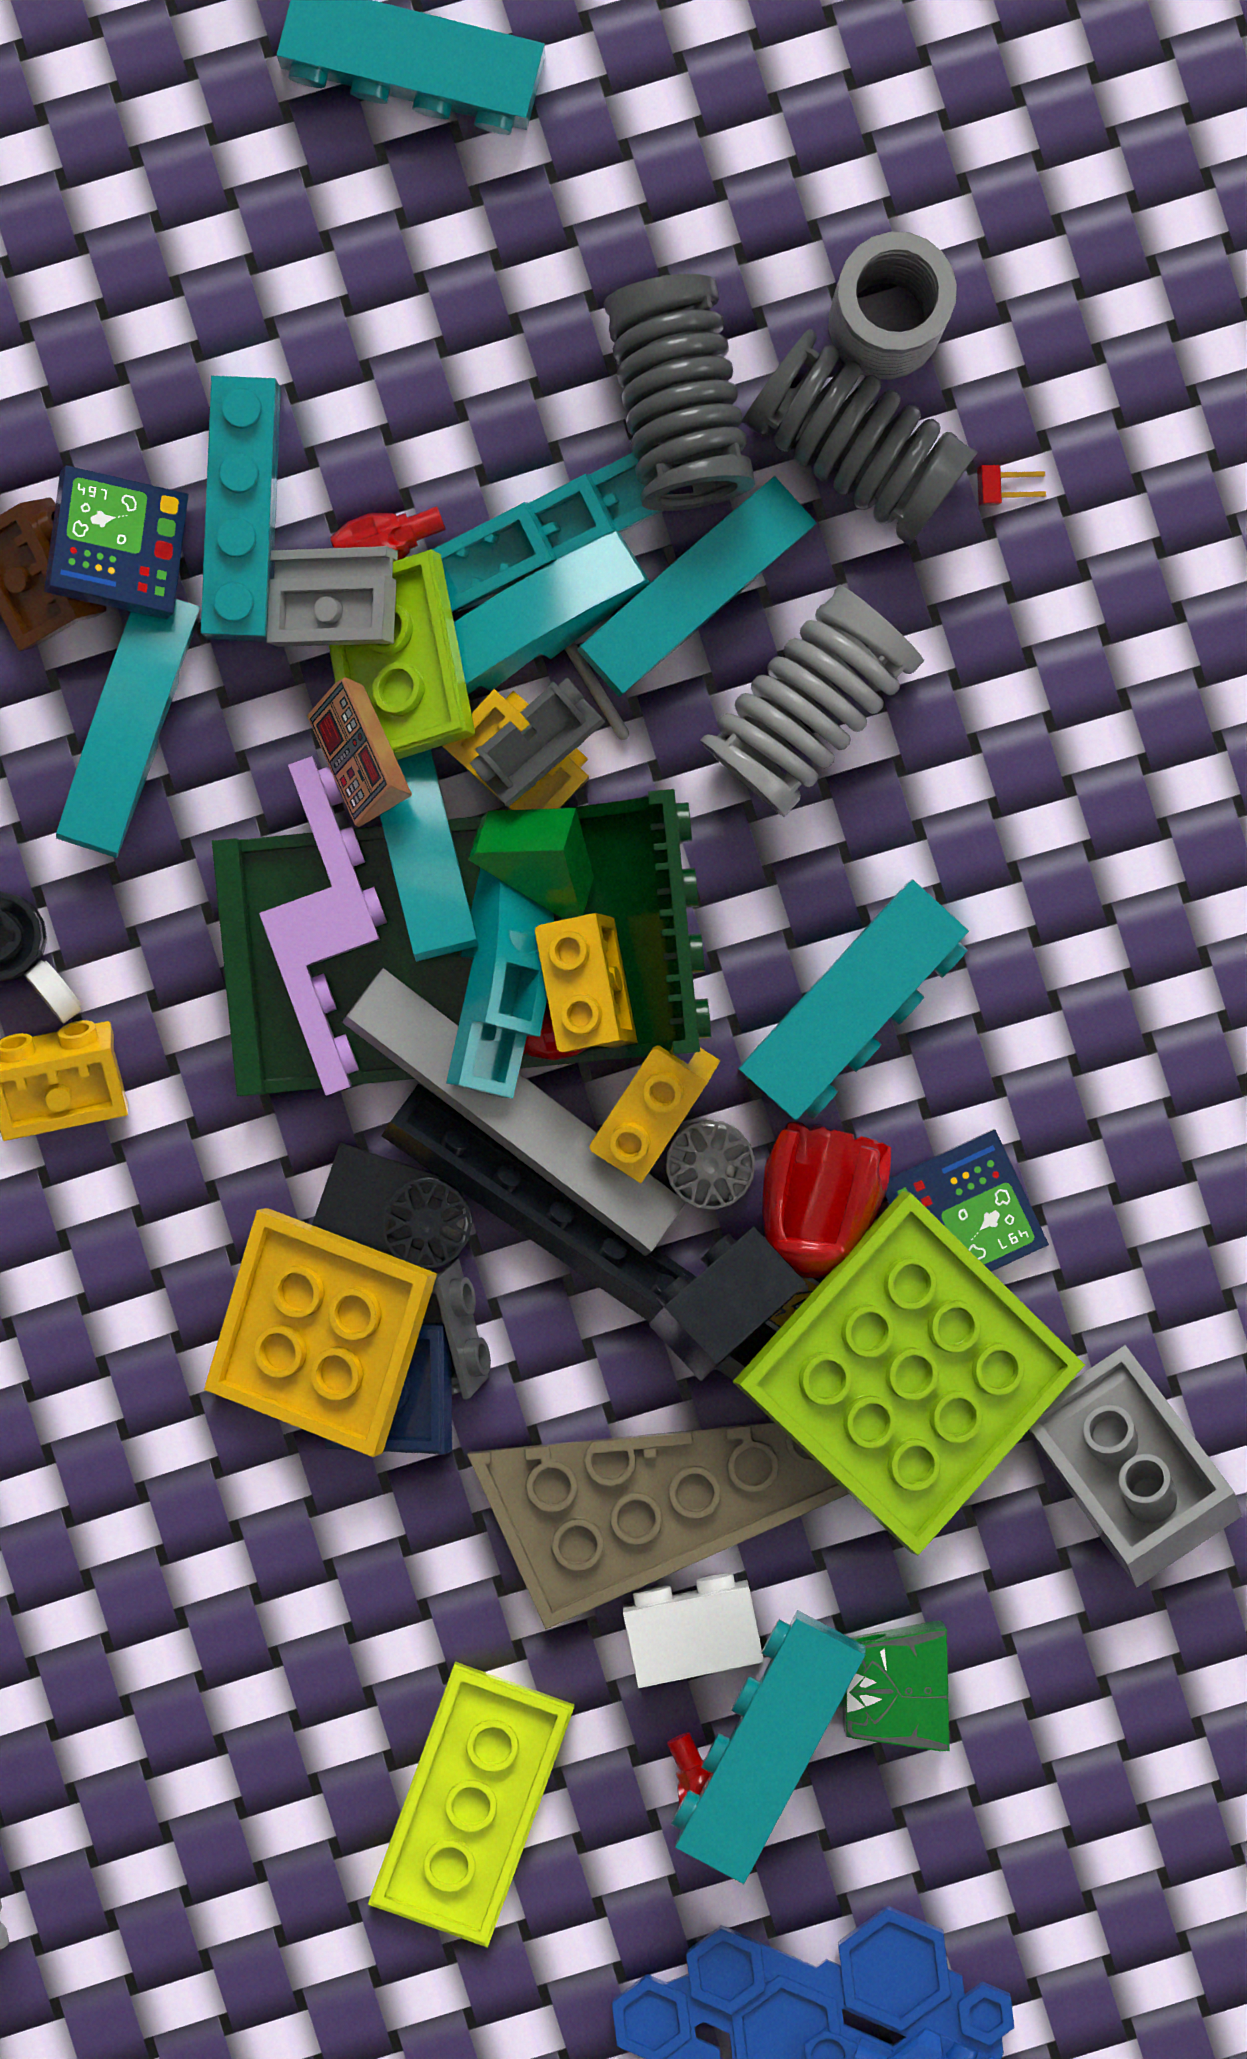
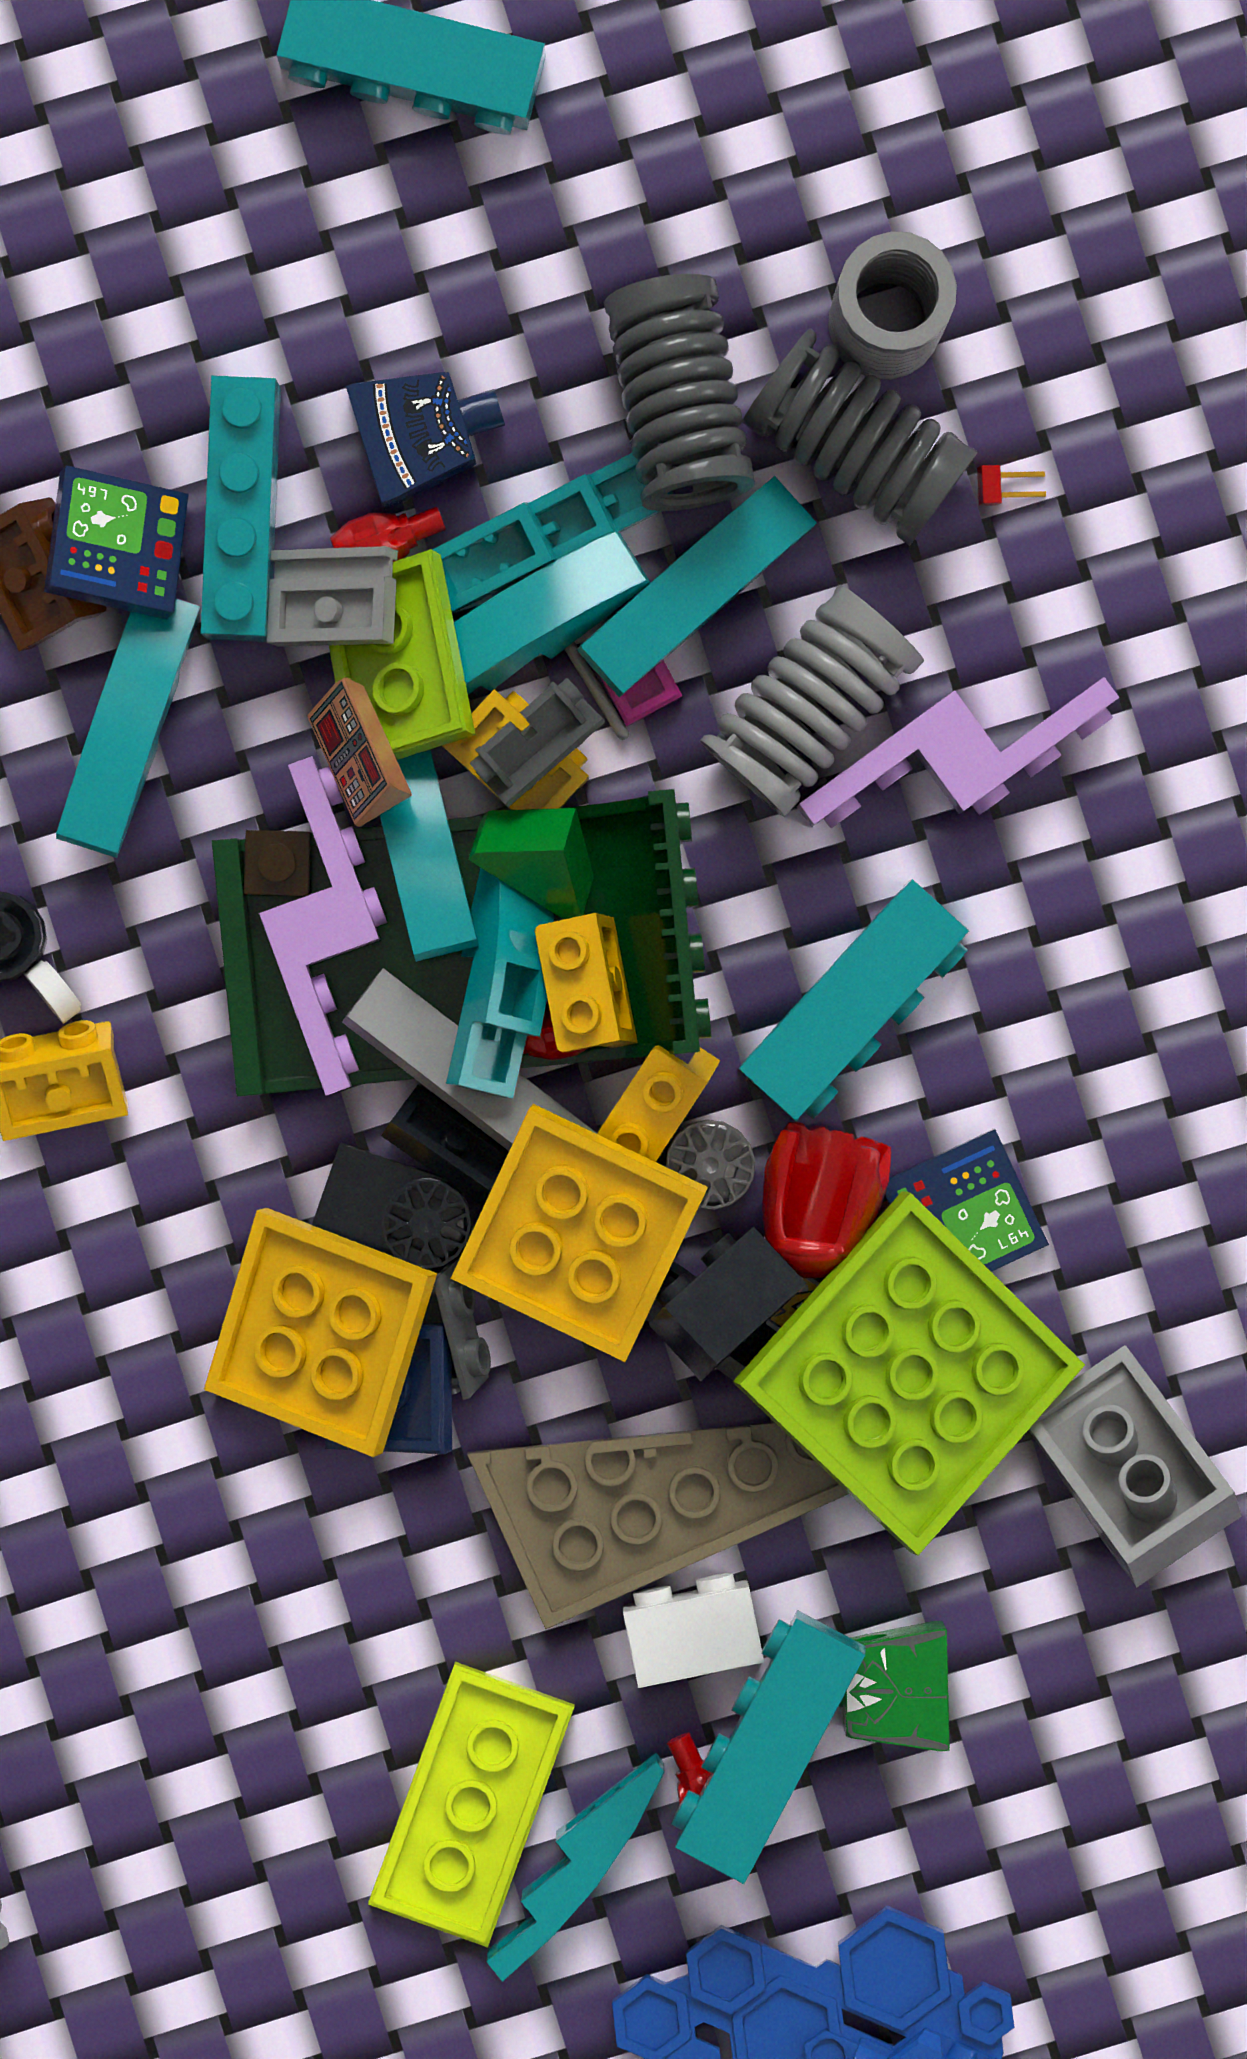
none -> dark brown plate [244,830,311,896]
none -> dark blue torso [346,372,505,510]
none -> yellow plate [450,1104,708,1362]
none -> teal slope [486,1753,665,1982]
none -> dark pink tile [600,660,683,727]
none -> lavender bracket [797,677,1119,828]

